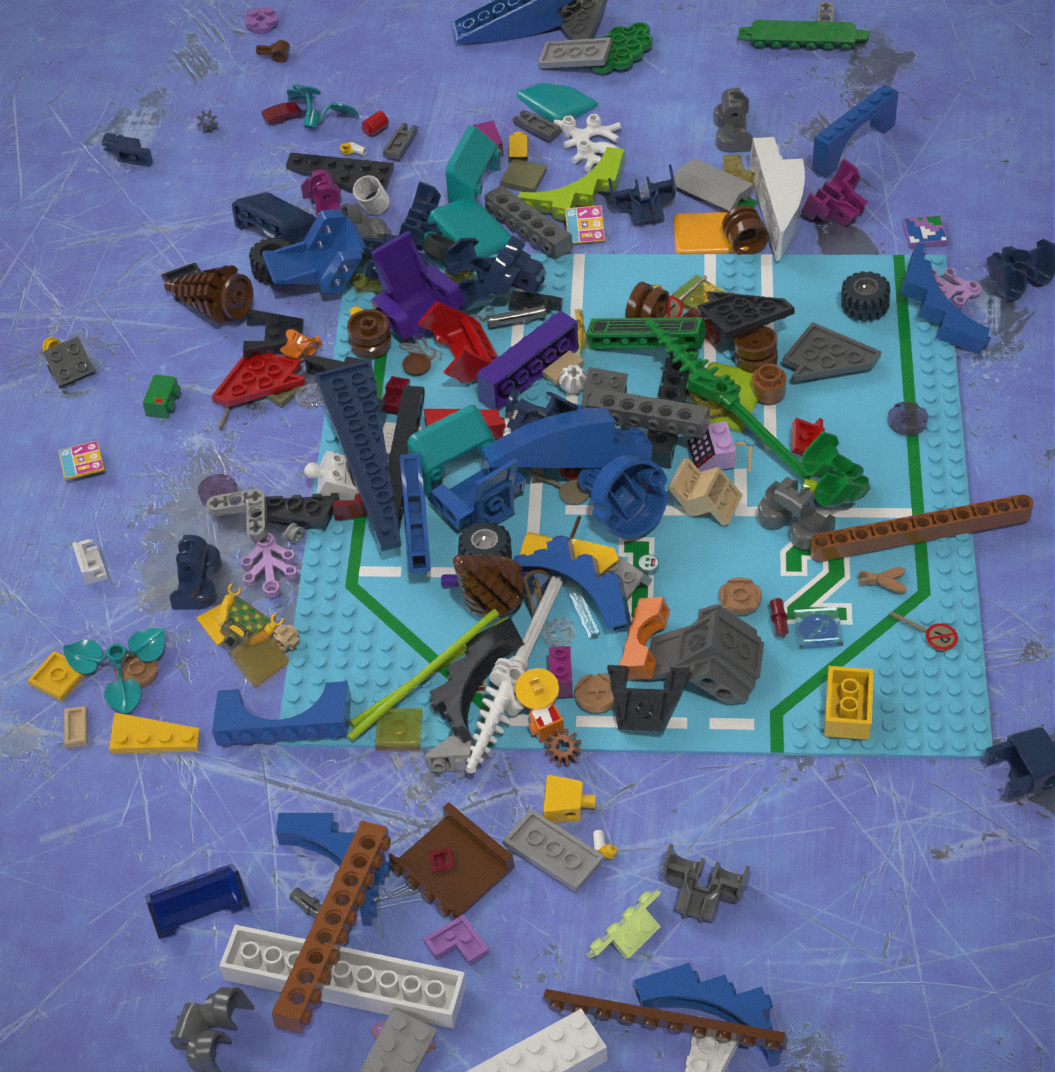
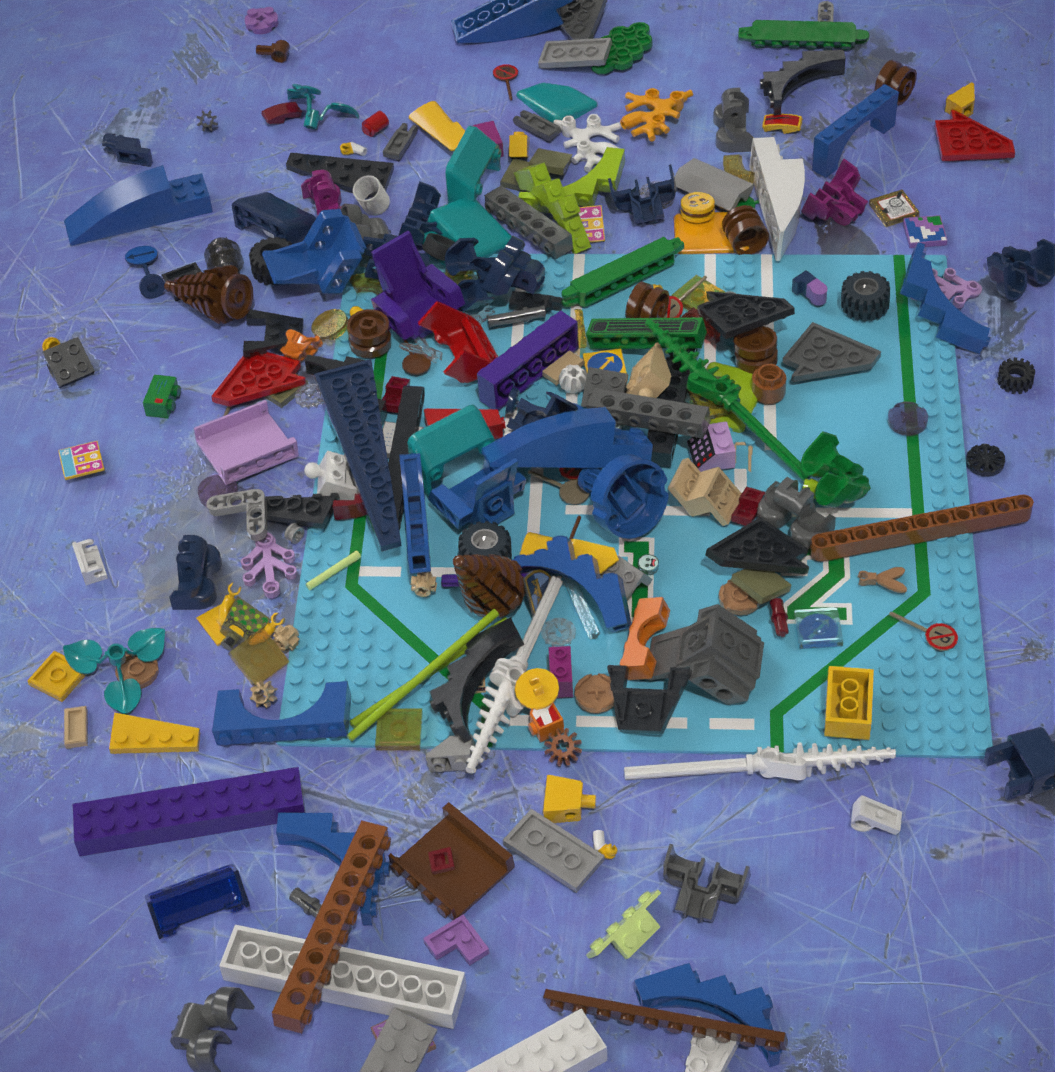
red bracket [791,418,825,456] -> none
none -> blue slope [64,165,213,246]
none -> dark purple brick [72,767,306,857]
none -> dark blue piece [125,246,165,299]
none -> lavender panel [194,400,299,485]
none -> clear smoke piece [204,237,244,274]
none -> tan gear [250,680,278,708]
none -> yellowish green bar [306,551,361,590]
none -> clear yellow tile [311,309,349,341]
none -> yellow panel [409,101,465,151]
none -> tan gear [410,572,437,597]
none -> piece [493,64,518,100]
none -> lime arch [514,162,591,254]
none -> olive tile [529,148,573,175]
none -> green hinge [561,237,684,308]
none -> tile [583,349,628,381]
none -> light orange plant [620,88,693,142]
none -> white piece [624,742,896,780]
none -> tan slope [626,342,671,398]
none -> yellow head [681,192,715,223]
none -> black wing [705,517,809,575]
none -> dark red slope [731,486,765,526]
none -> olive tile [731,569,792,604]
none -> black arch [760,50,846,115]
none -> slope [762,114,803,134]
none -> leg [792,270,828,306]
none -> white plate [851,795,902,835]
none -> tile [869,190,920,227]
none -> reddish brown wheel [874,59,917,105]
none -> red wing [934,109,1015,161]
none -> yellow slope [945,82,975,117]
none -> black wheel [966,443,1005,476]
none -> black tyre [997,357,1035,394]

